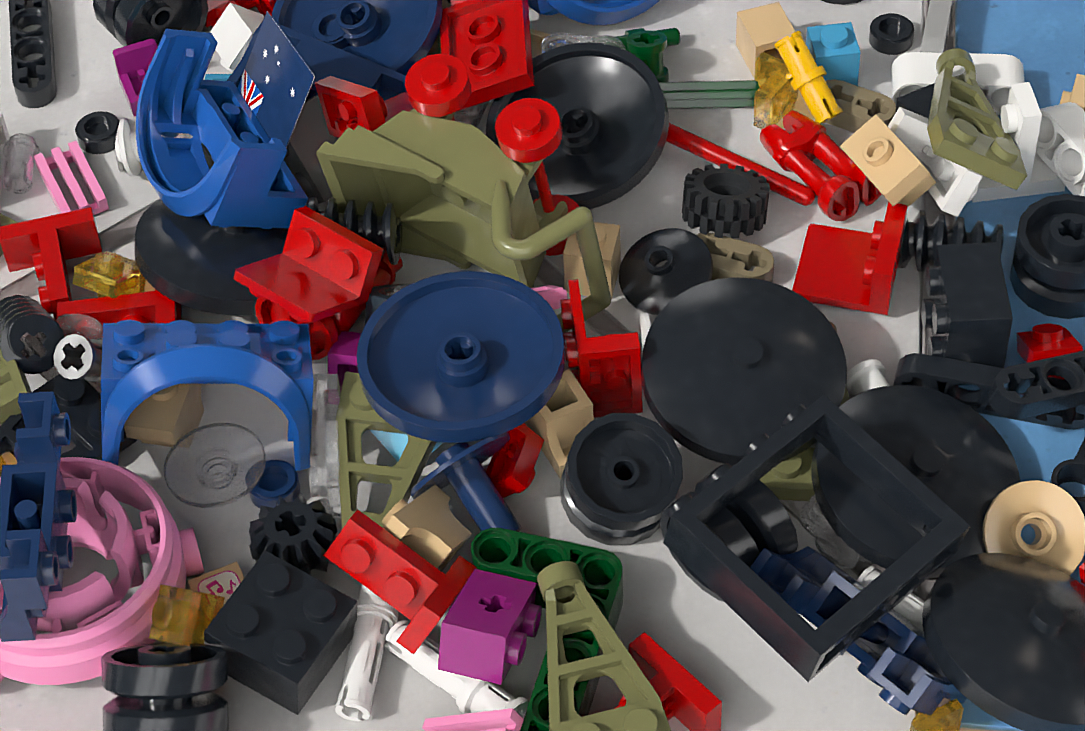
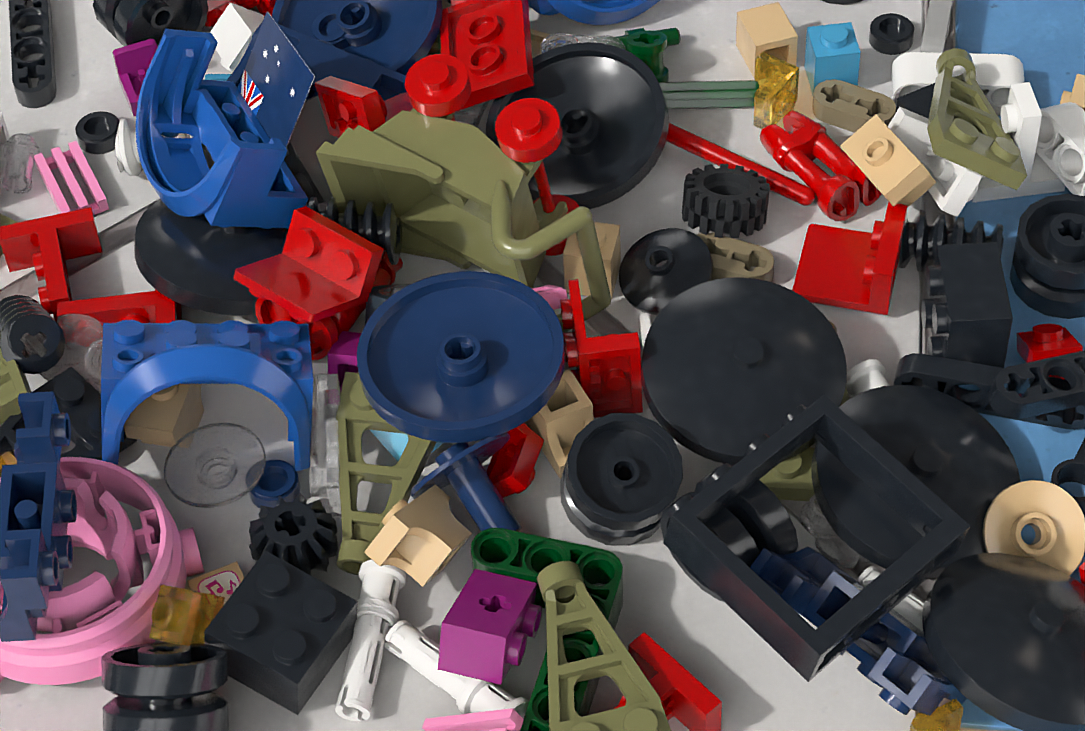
dark grey bush [54,334,103,383] -> none
clear yellow bracket [73,251,146,298] -> none
red bracket [324,509,477,655] -> none
yellow pin [774,31,843,124] -> none

